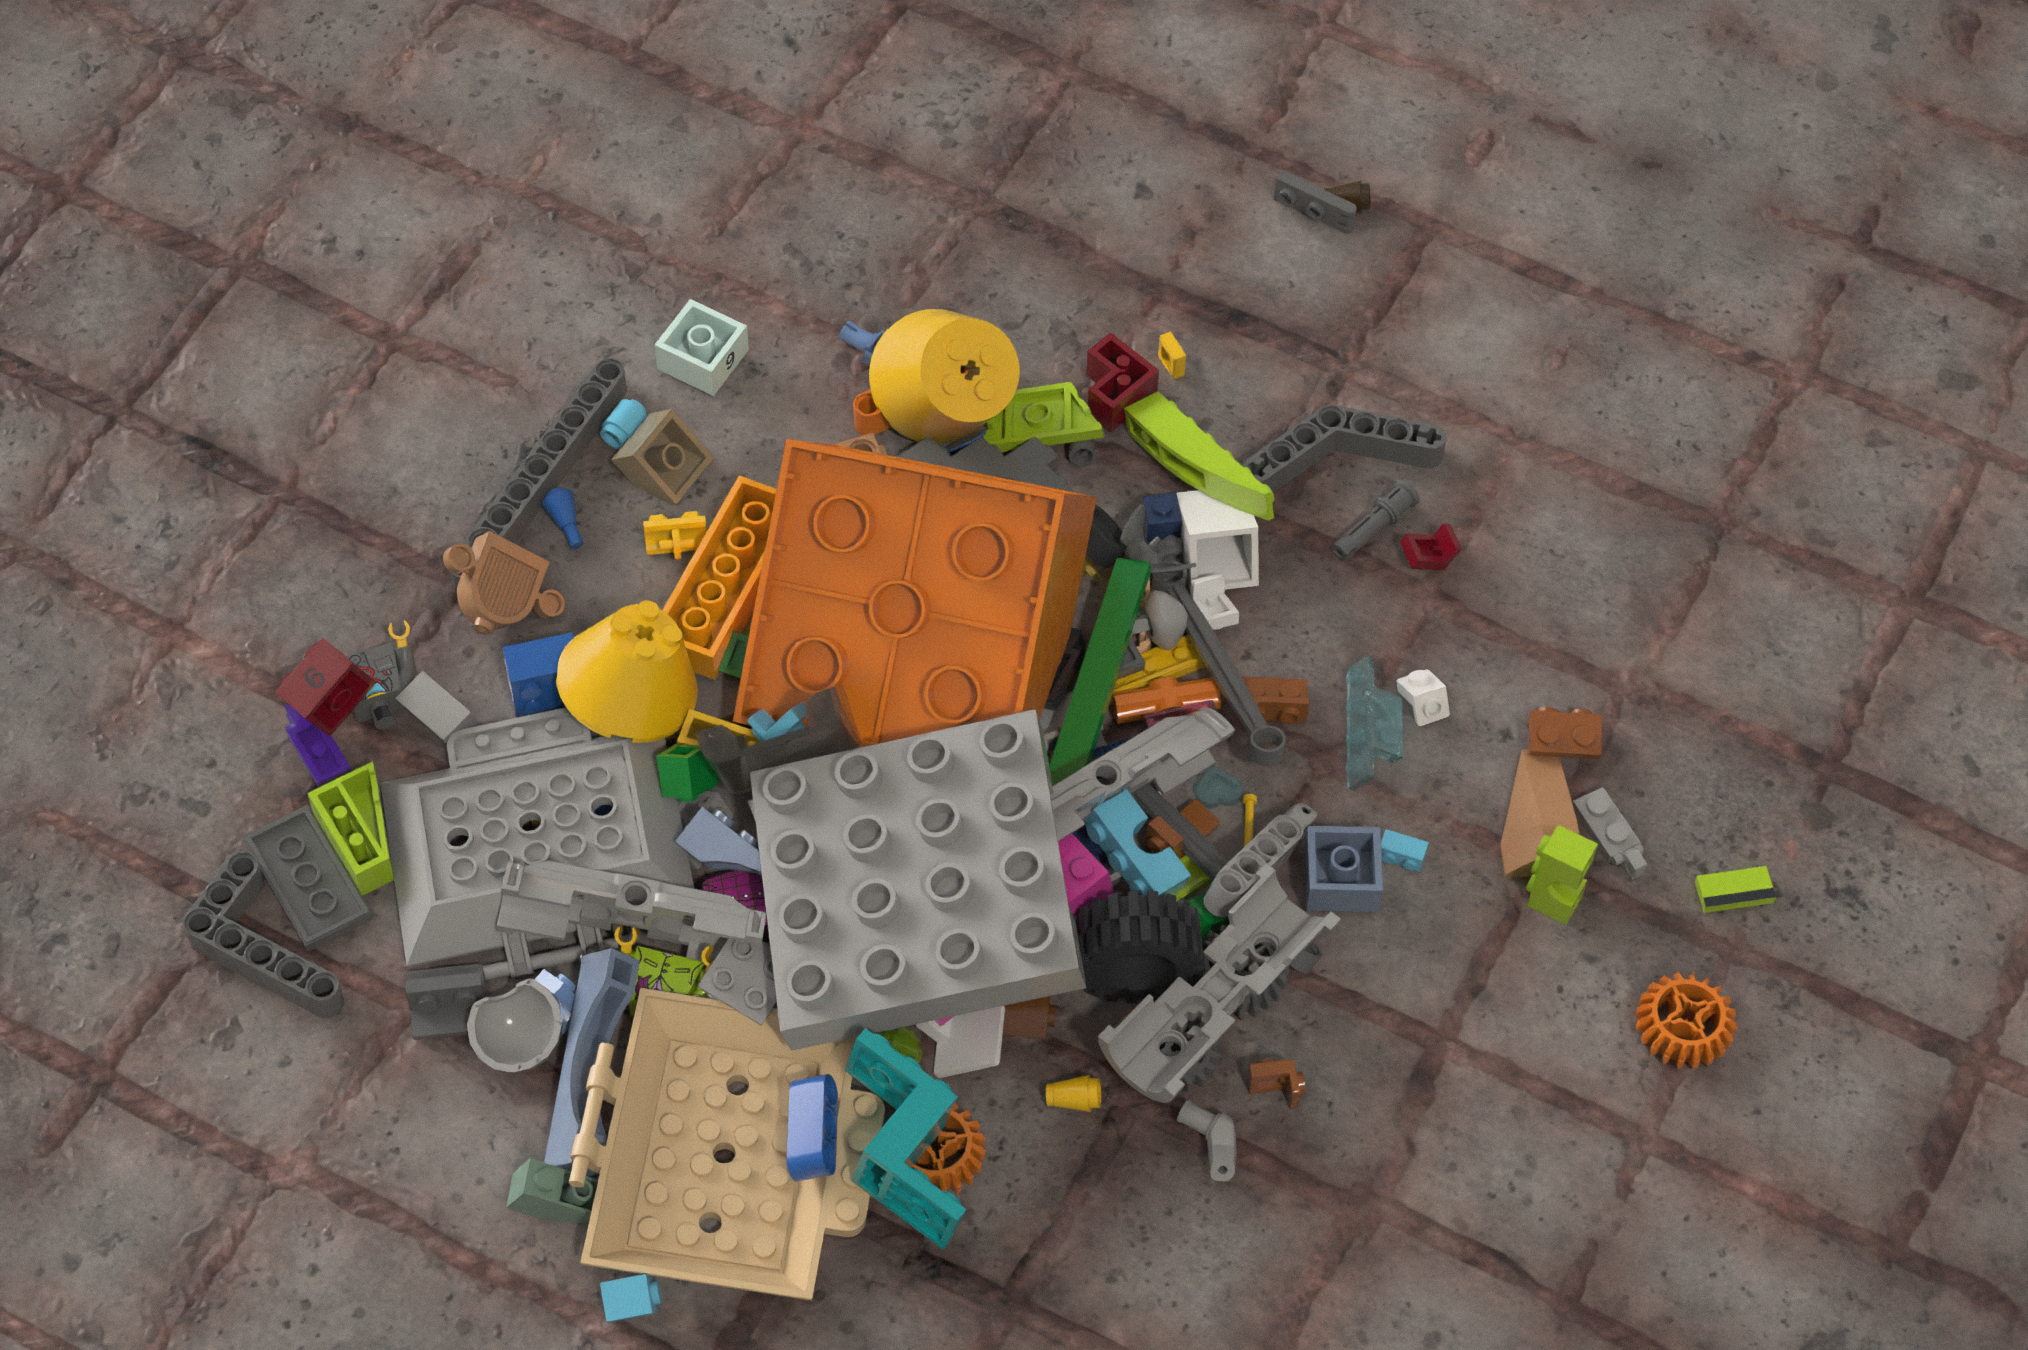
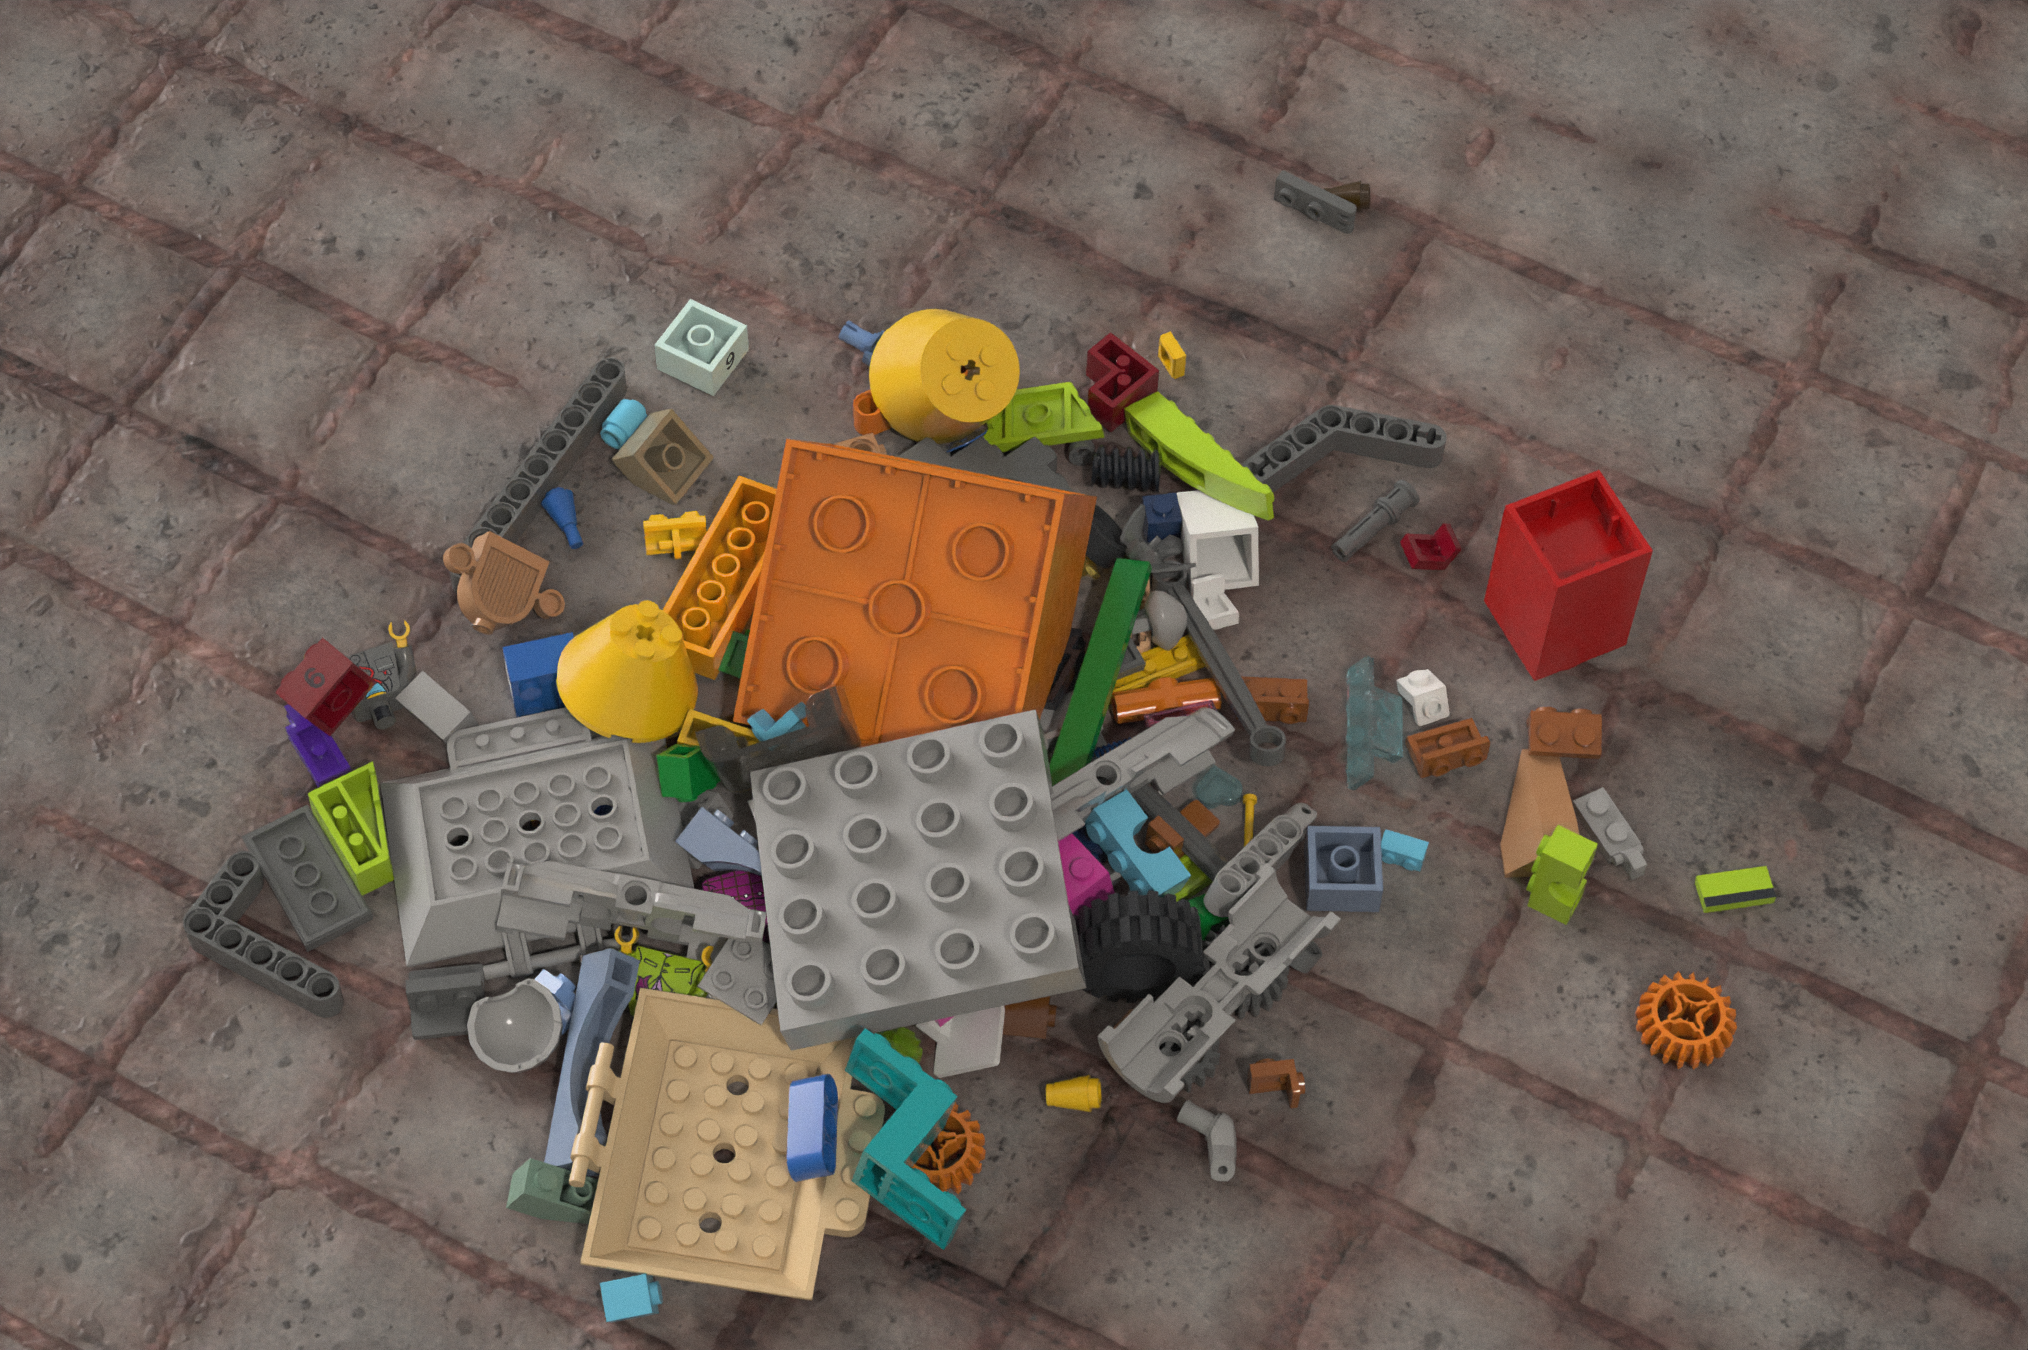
none -> black piece [1091,444,1162,493]
none -> dark orange bracket [1405,718,1491,778]
none -> red container [1484,470,1653,681]

